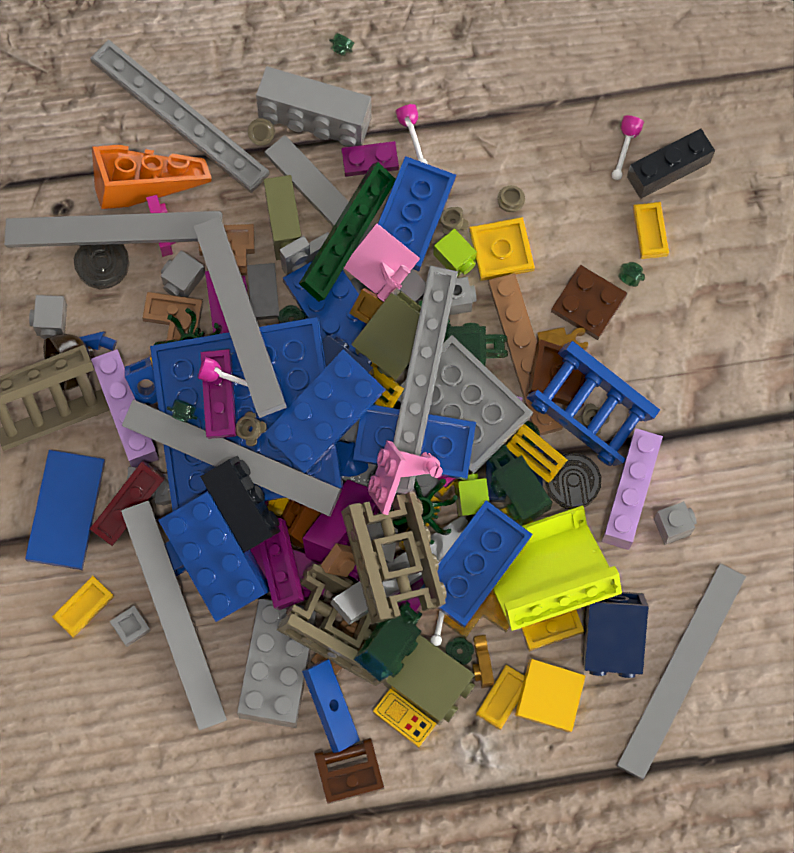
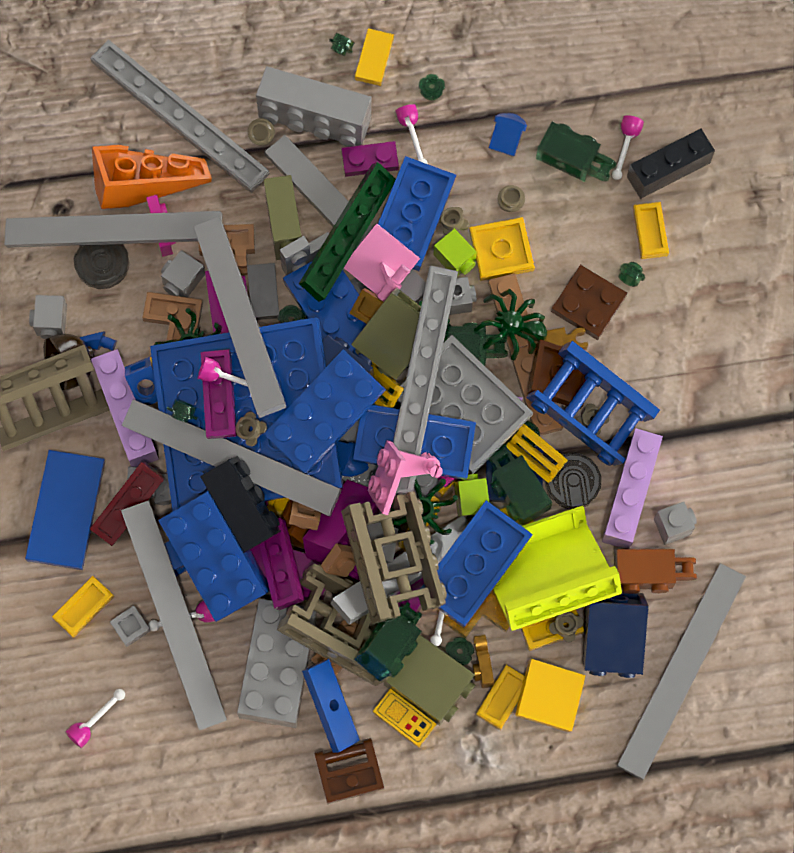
none -> hinge [65,689,125,748]
none -> hinge [148,601,215,631]
none -> medium nougat plate [289,501,321,530]
none -> yellow tile [355,28,394,86]
none -> clear green plate [419,74,445,100]
none -> dark green animal [474,289,547,361]
none -> blue tile [489,113,527,156]
none -> clear green brick [536,121,617,182]
none -> dark tan plate [549,612,583,642]
none -> dark orange brick [614,549,697,594]

